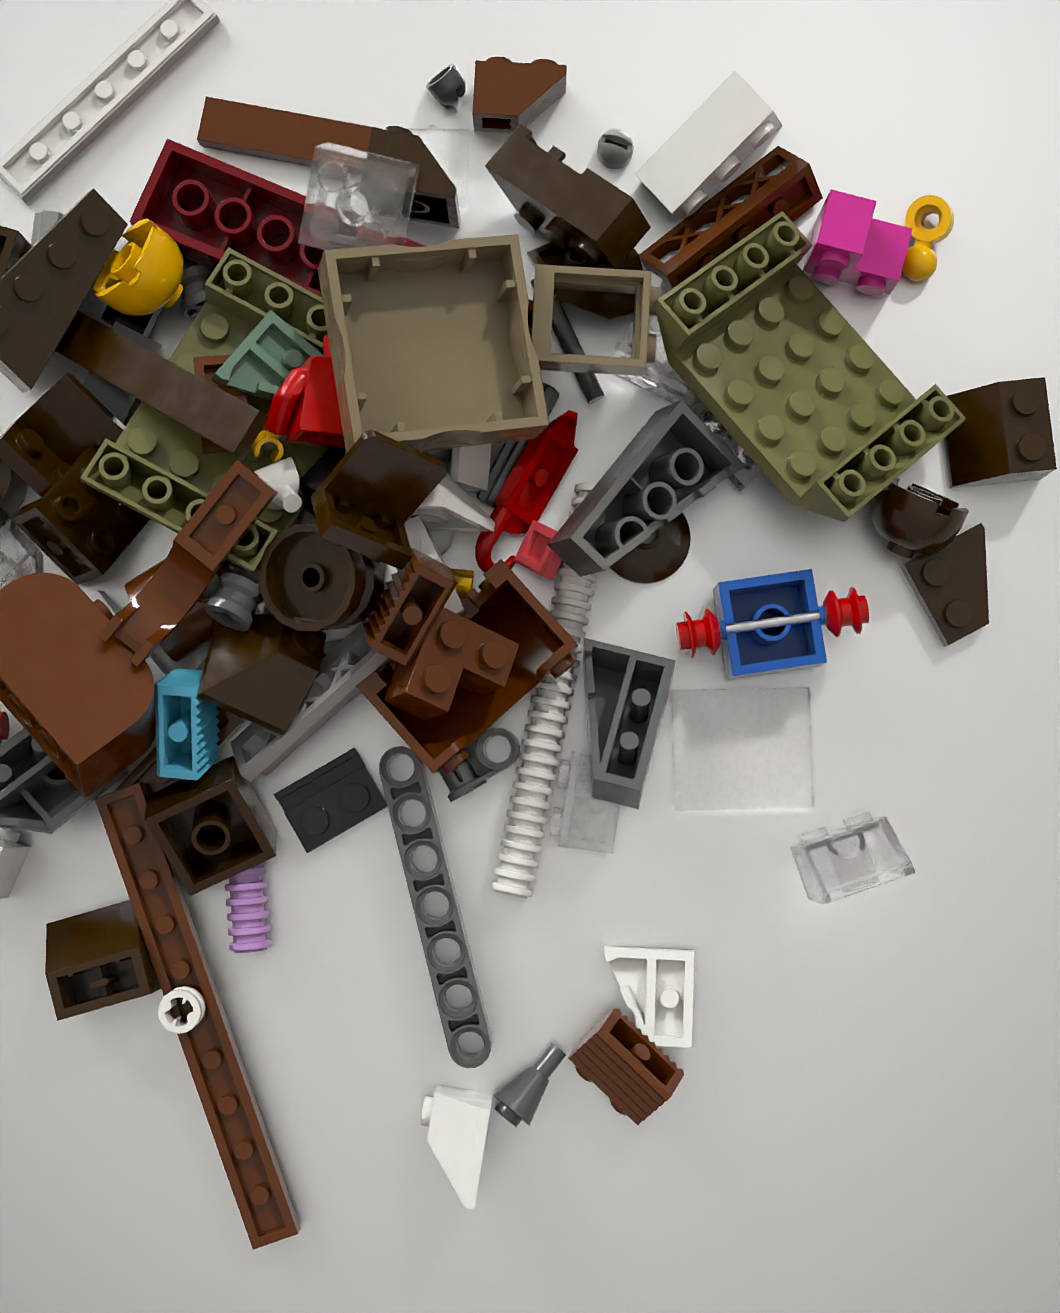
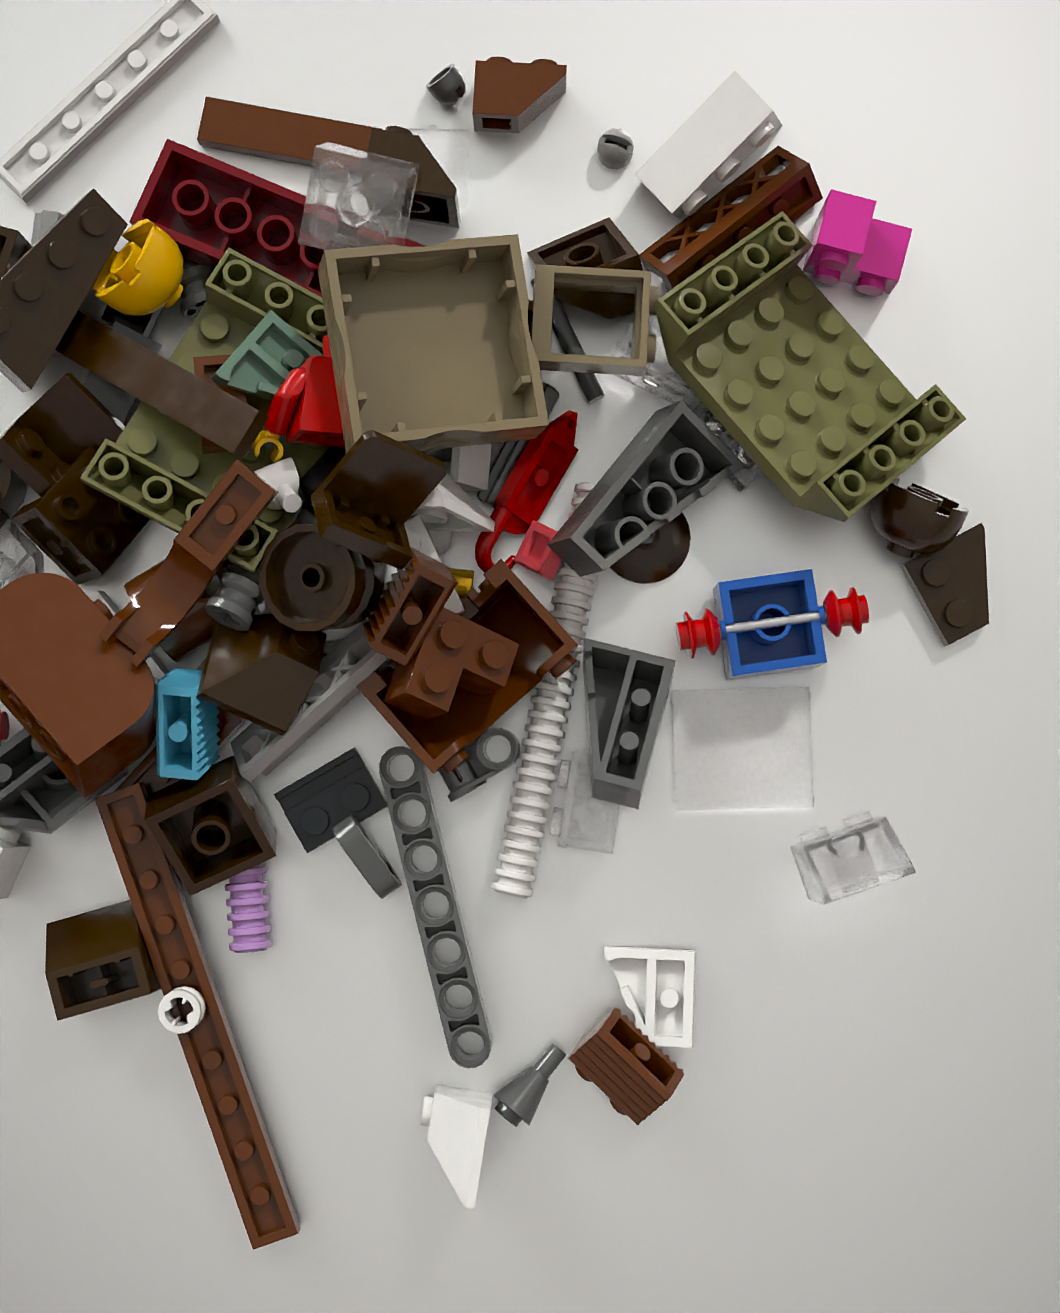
dark brown wedge [485,124,651,269] -> none
yellow plate [902,195,954,282] -> none
dark brown slope [944,377,1057,488] -> none
none -> dark grey beam [332,814,402,899]

